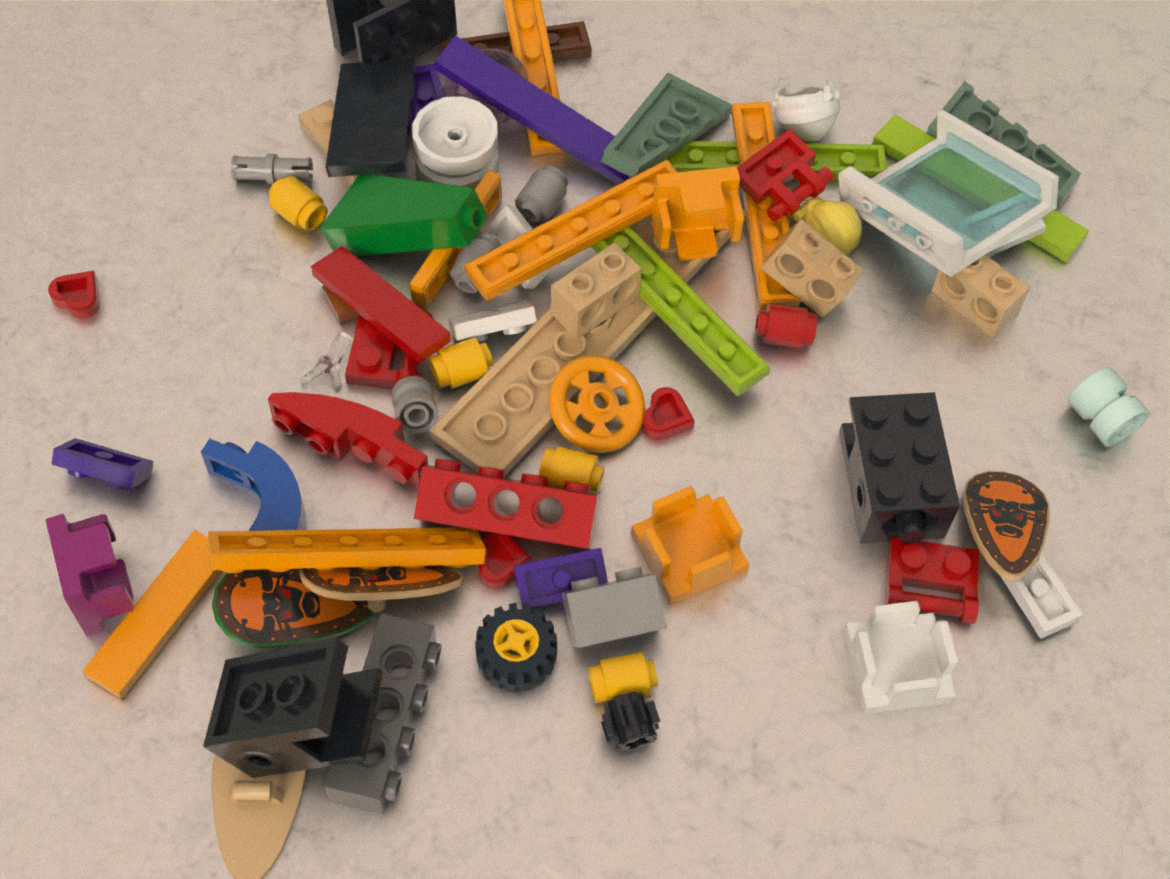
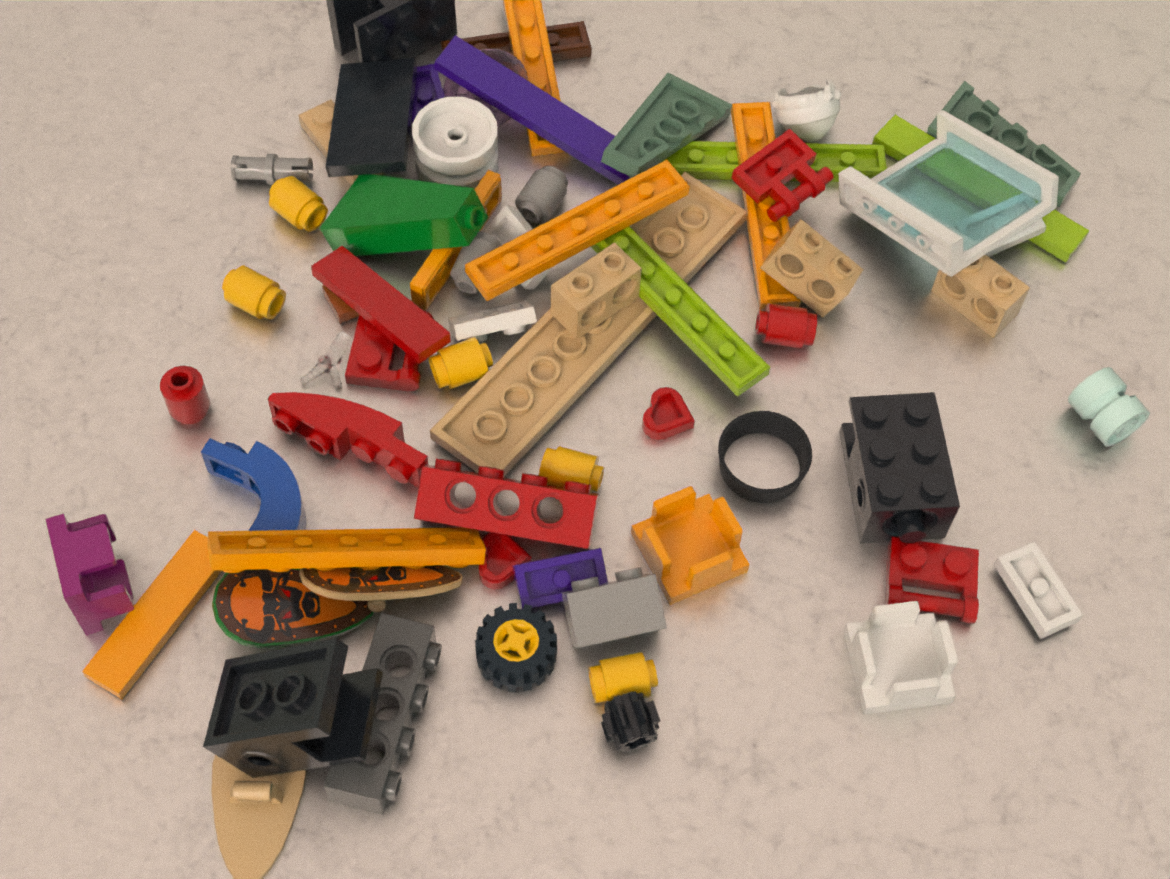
red tile [48,270,100,319] -> none
dark purple plate [51,438,154,490] -> none
light grey wheel [391,376,438,434] -> none
light orange plate [549,355,645,453] -> none
light orange panel [651,167,744,261] -> none
light yellow piece [790,197,862,256] -> none
shield [962,471,1050,581] -> none
none -> red brick [160,365,210,424]
none -> yellow brick [222,265,286,320]
none -> black tyre [718,411,812,503]

